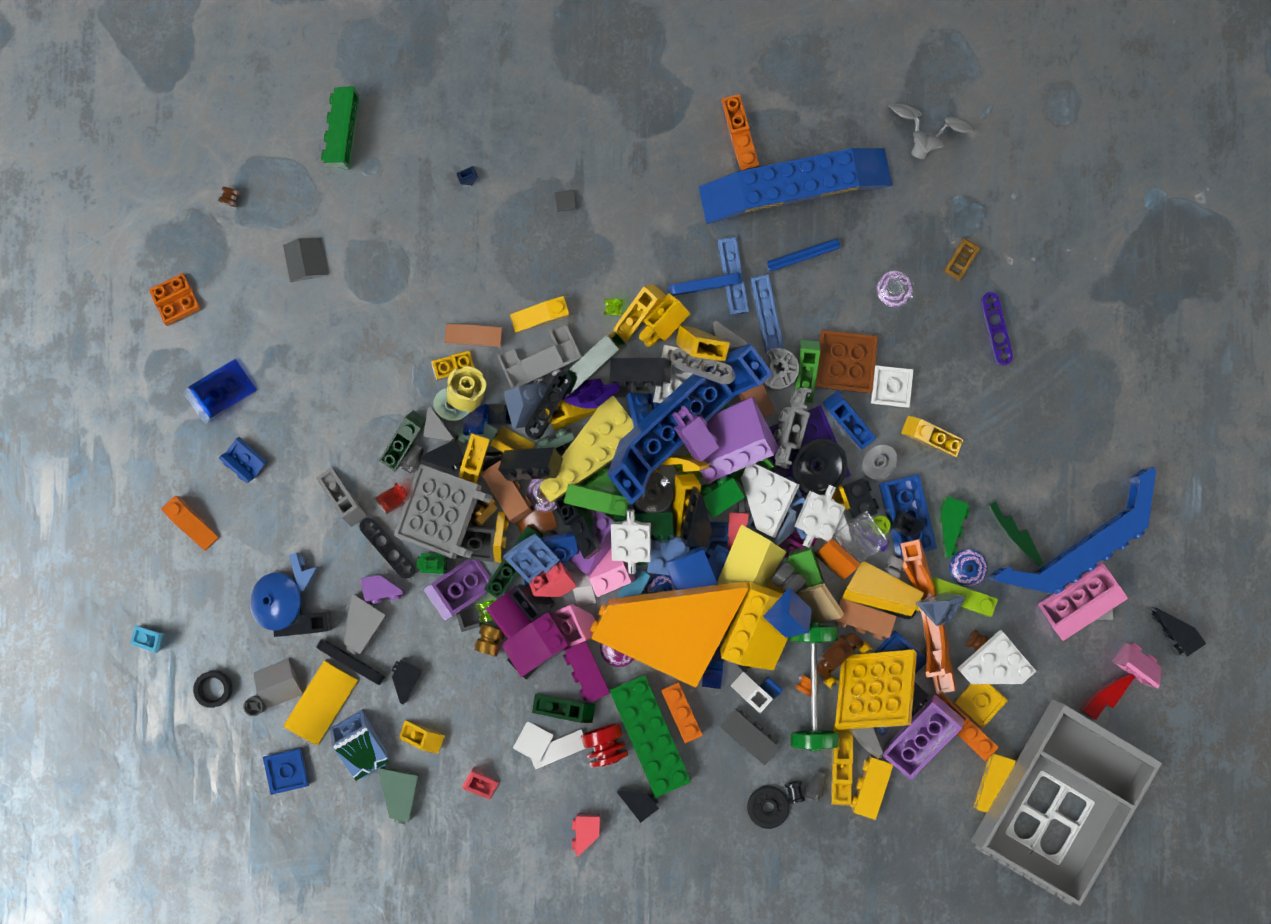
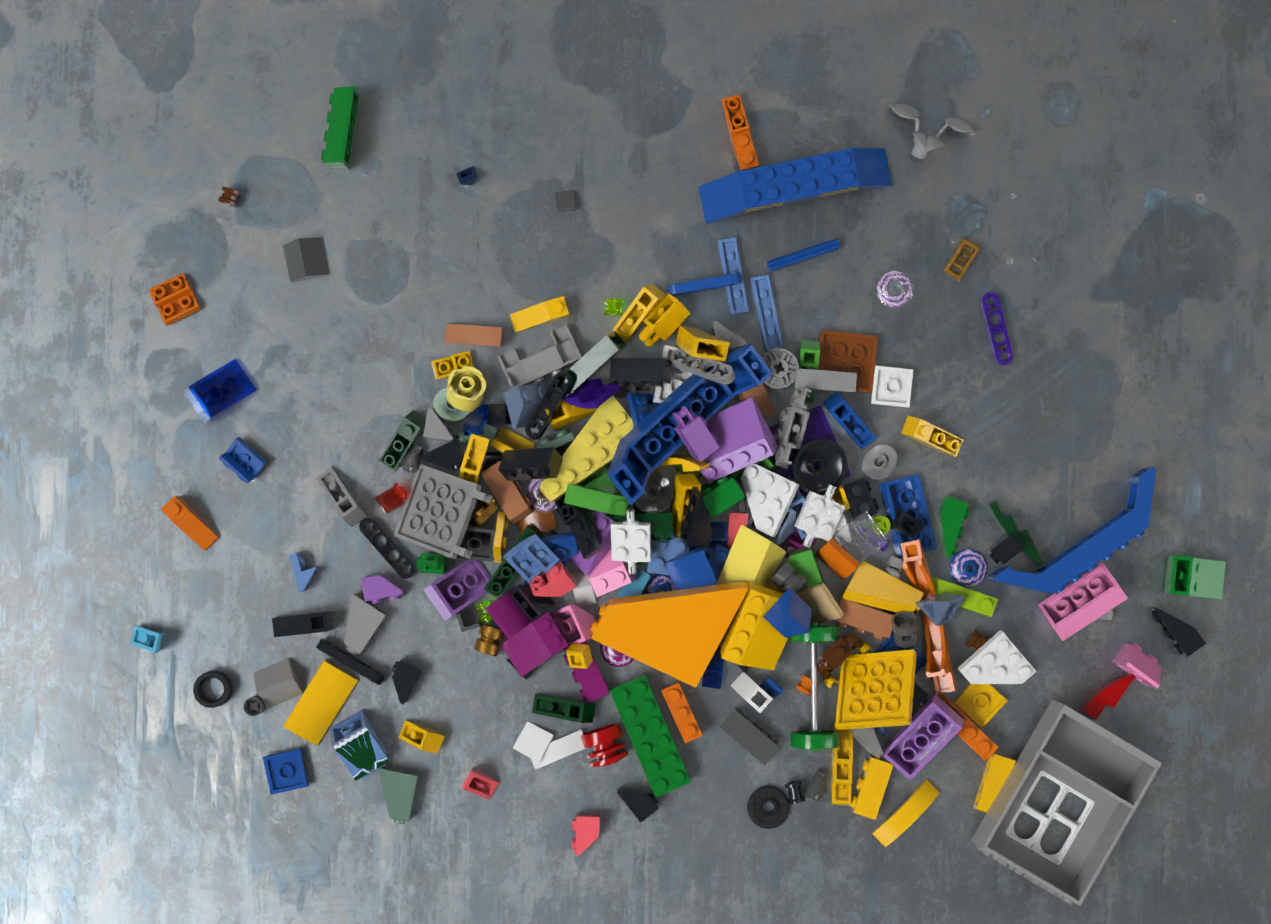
blue dish [250,573,301,631] -> none
none -> yellow slope [566,644,593,669]
none -> light grey slope [795,369,857,392]
none -> yellow slope [872,779,940,847]
none -> dark grey wheel [892,611,919,648]
none -> black slope [987,535,1024,565]
none -> green slope [1164,555,1226,600]

